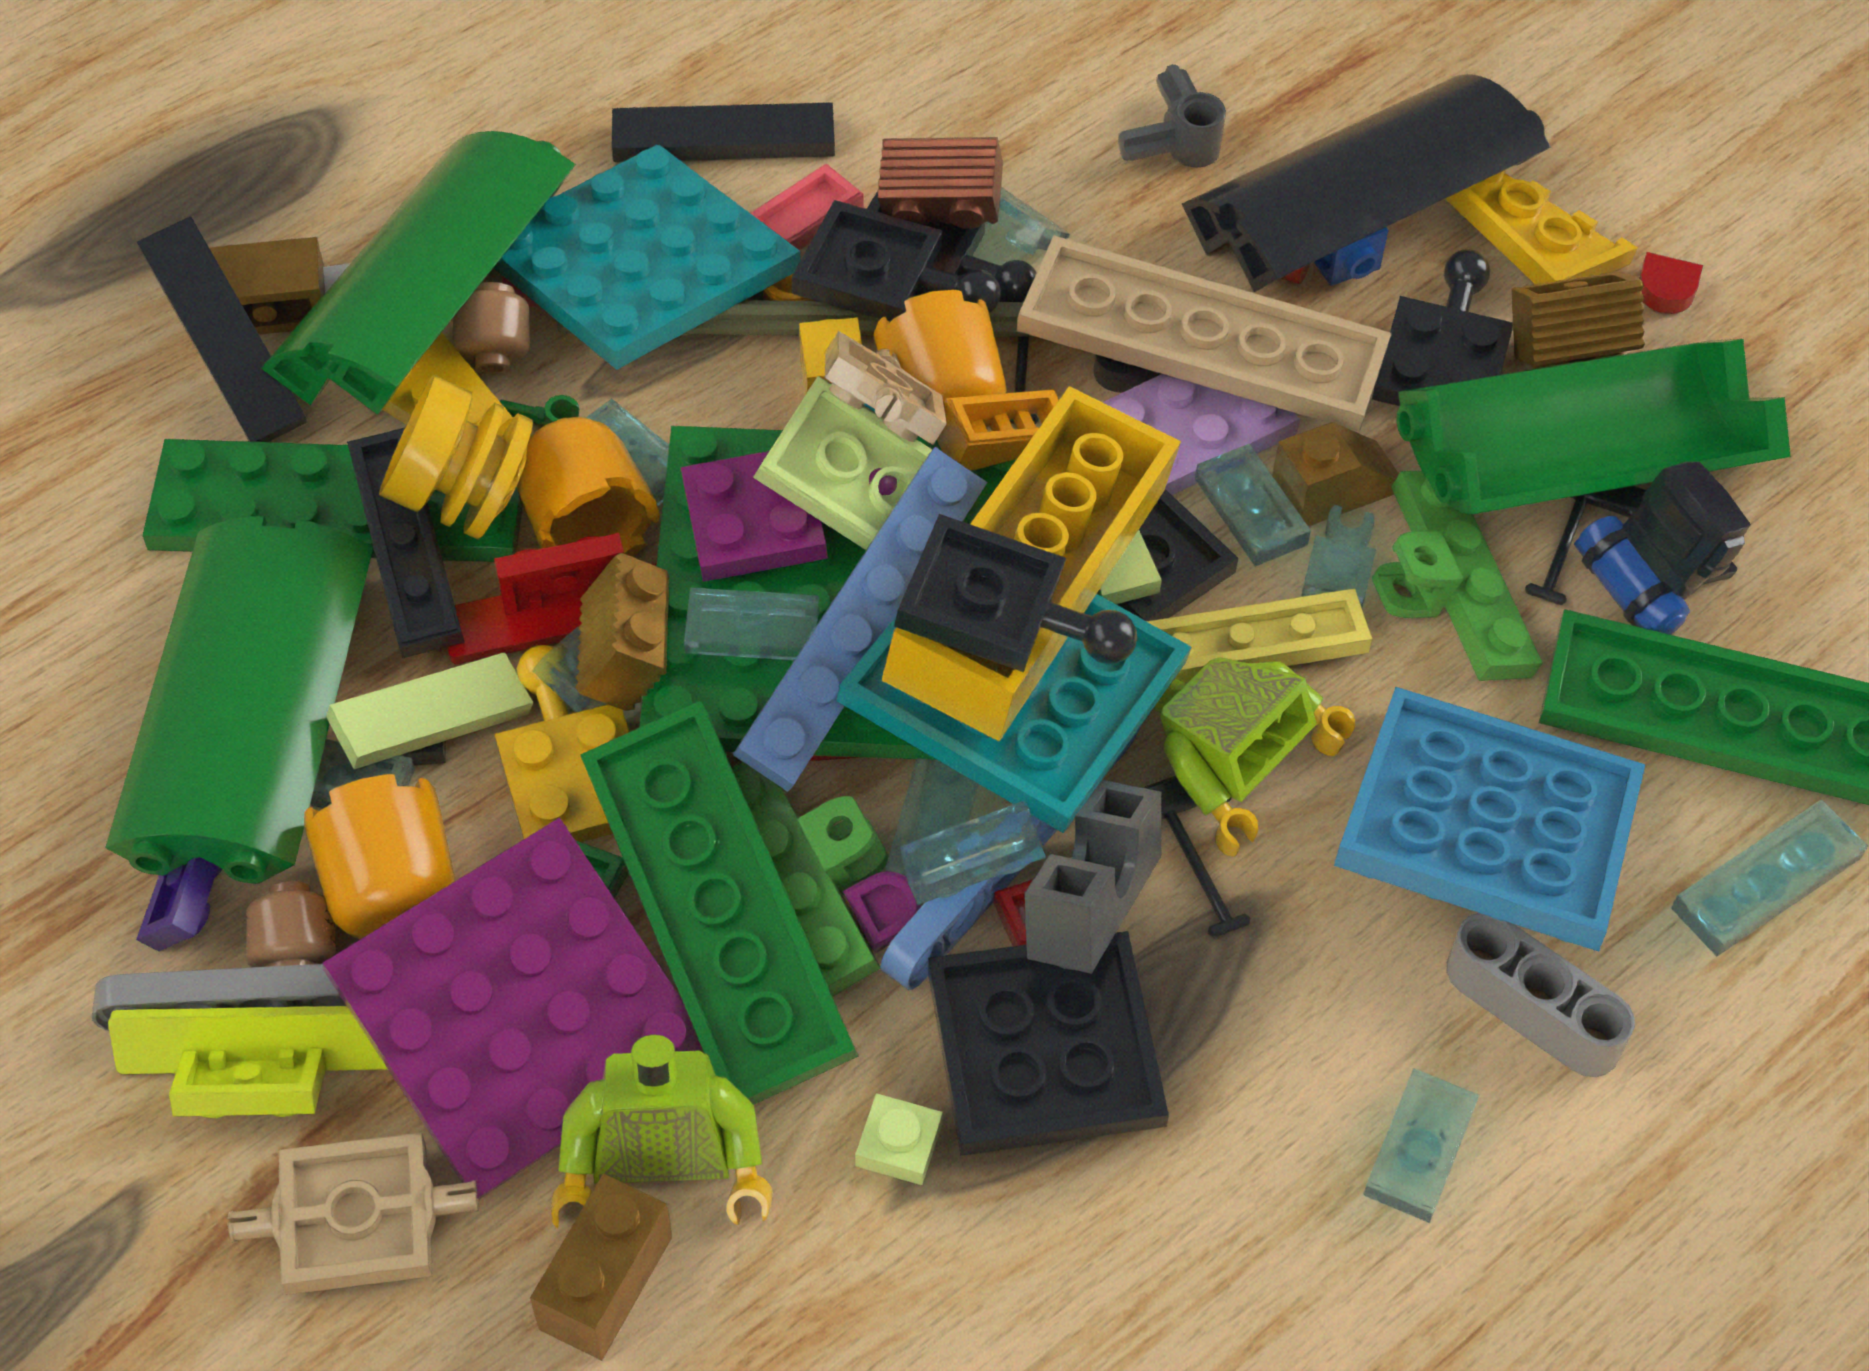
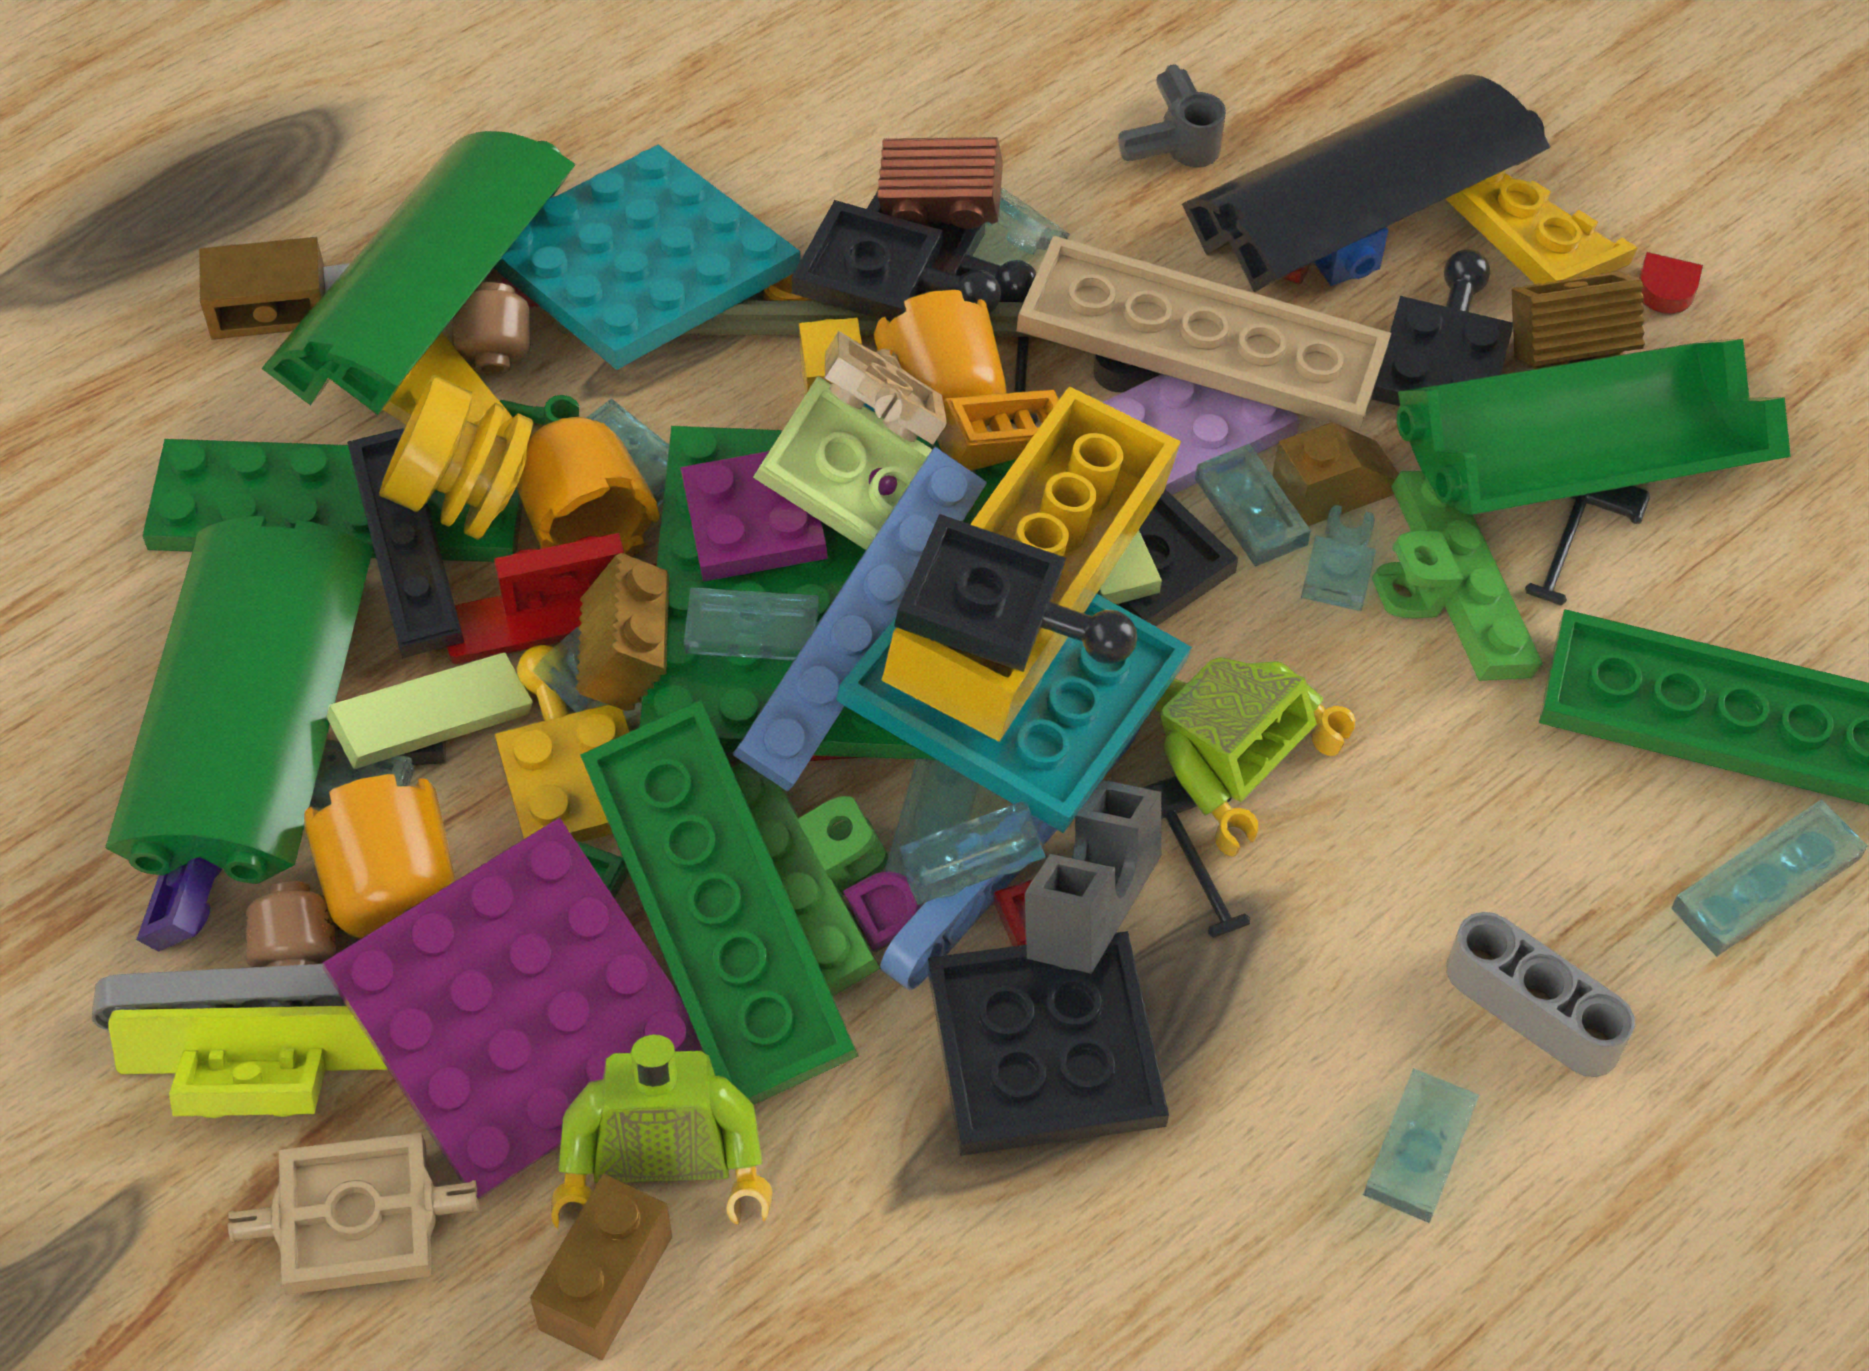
black tile [137,216,307,442] -> none
black tile [612,102,835,162] -> none
coral tile [750,163,864,250] -> none
yellowish green plate [855,1093,943,1185] -> none
light yellow plate [1147,588,1372,683] -> none
dark azure plate [1334,687,1645,952] -> none
black piece [1574,462,1751,635] -> none

